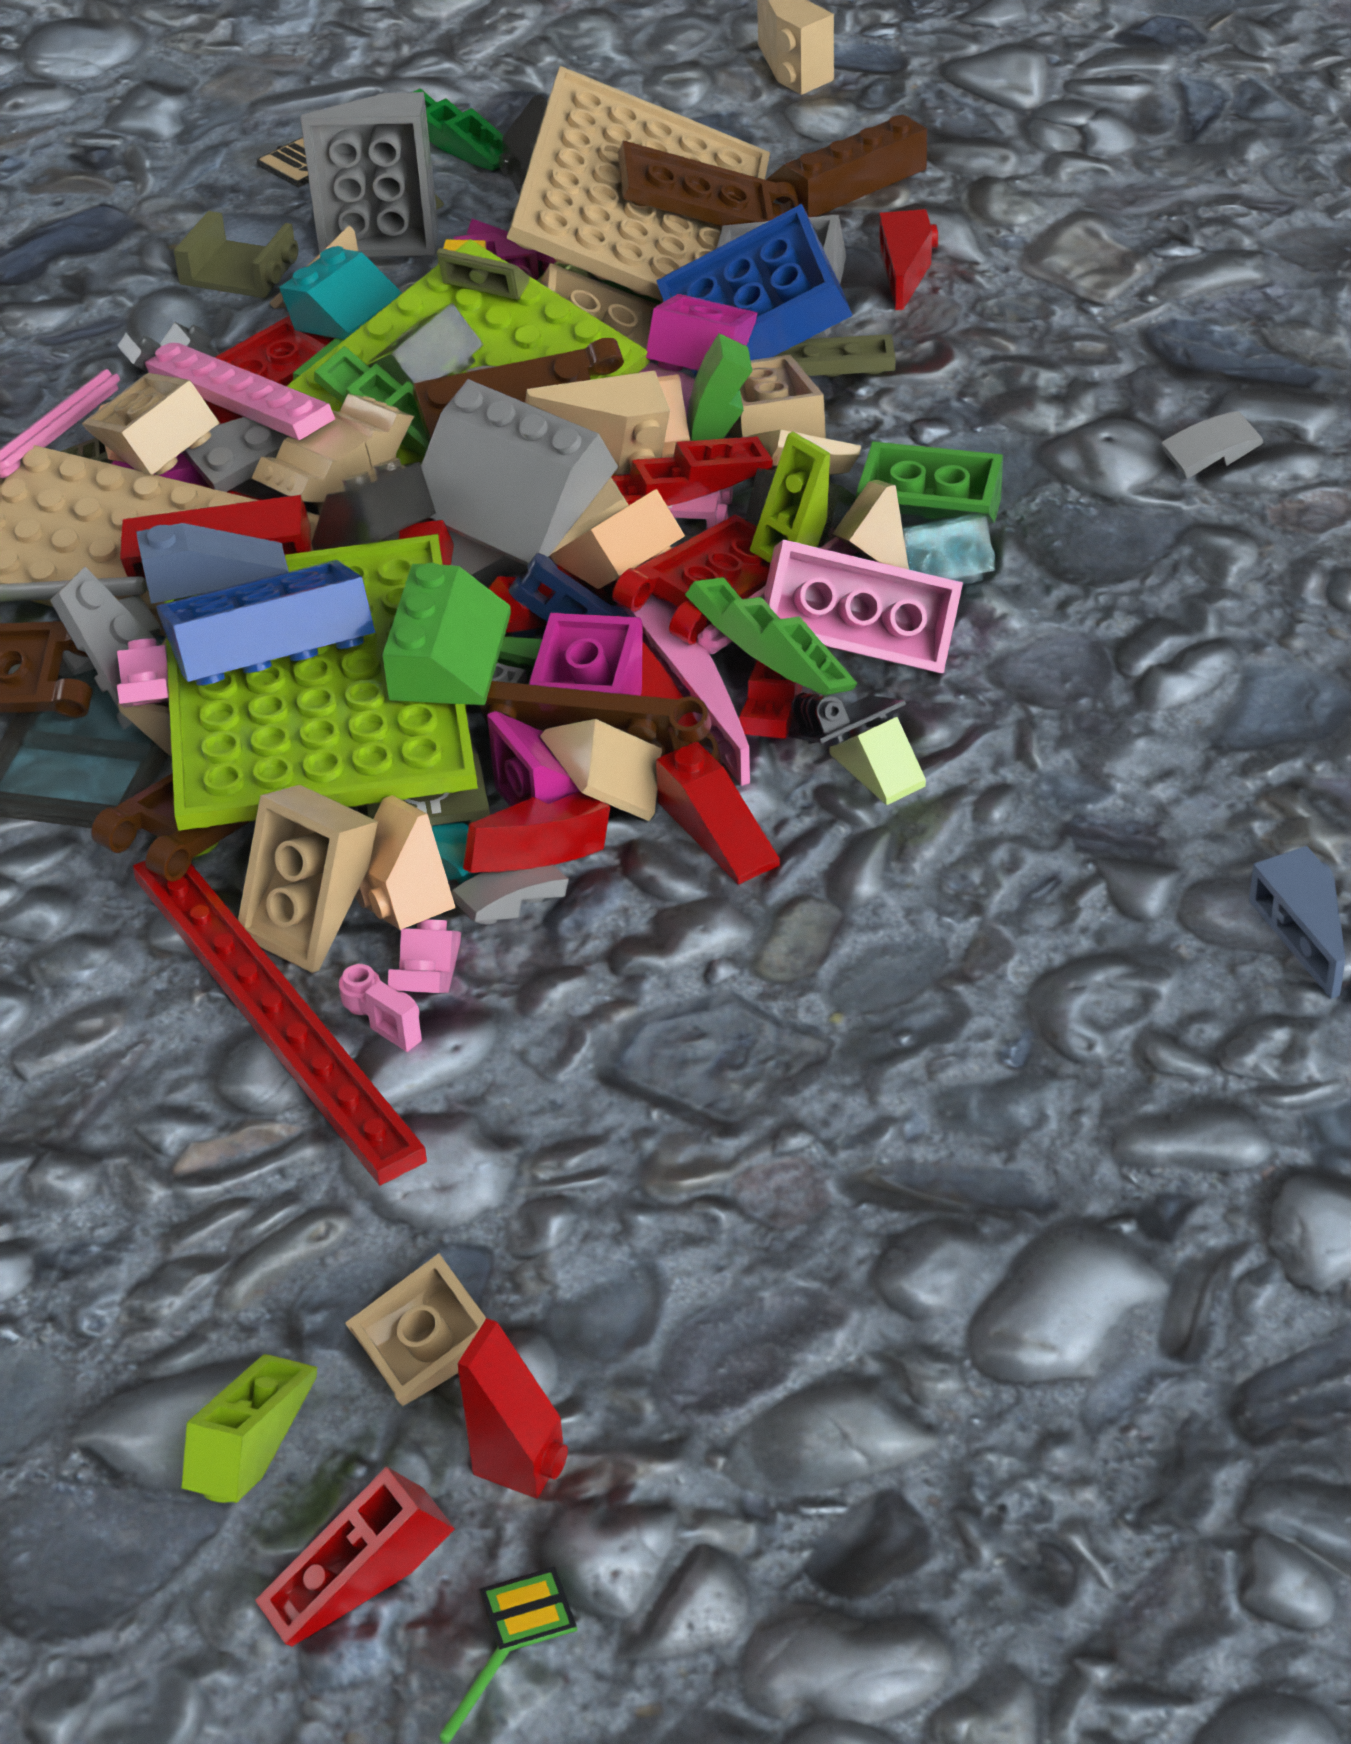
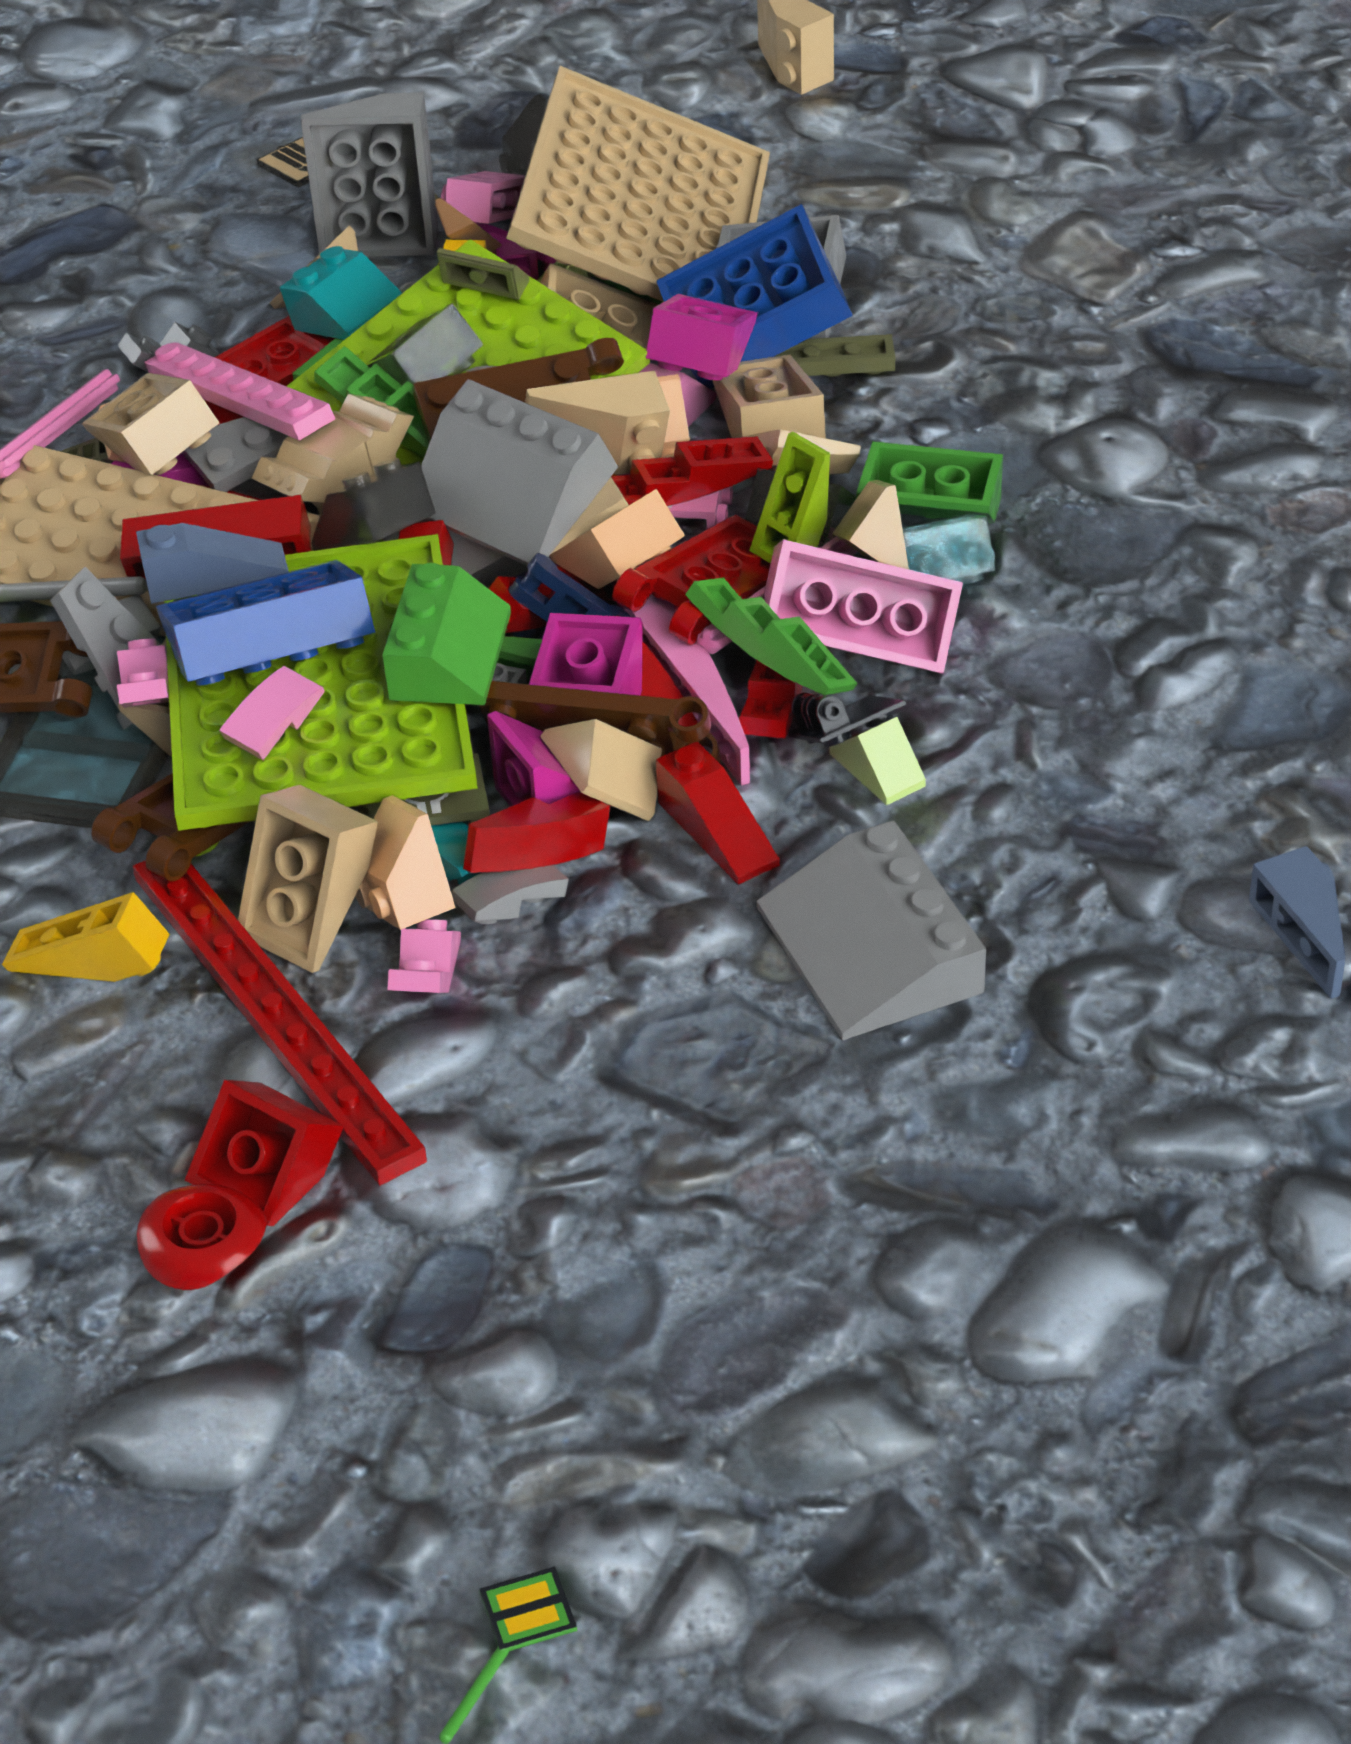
olive panel [174,211,299,298] -> none
lime slope [181,1354,318,1503] -> none
red slope [255,1466,455,1647] -> none
bright pink plate [339,964,422,1052] -> none
tan slope [345,1253,486,1407] -> none
green slope [414,88,521,171] -> none
red slope [457,1318,568,1499] -> none
reddish brown hinge [618,140,798,226] -> none
bright green slope [687,333,752,441] -> none
reddish brown slope [766,114,927,217] -> none
red slope [879,209,938,310] -> none
light grey slope [1161,411,1263,479] -> none
none -> yellow slope [2,892,170,982]
none -> red hat [137,1184,267,1290]
none -> red slope [185,1080,344,1226]
none -> bright pink slope [219,666,325,761]
none -> medium nougat slope [435,198,502,252]
none -> bright pink brick [441,171,525,224]
none -> light grey slope [757,820,986,1041]

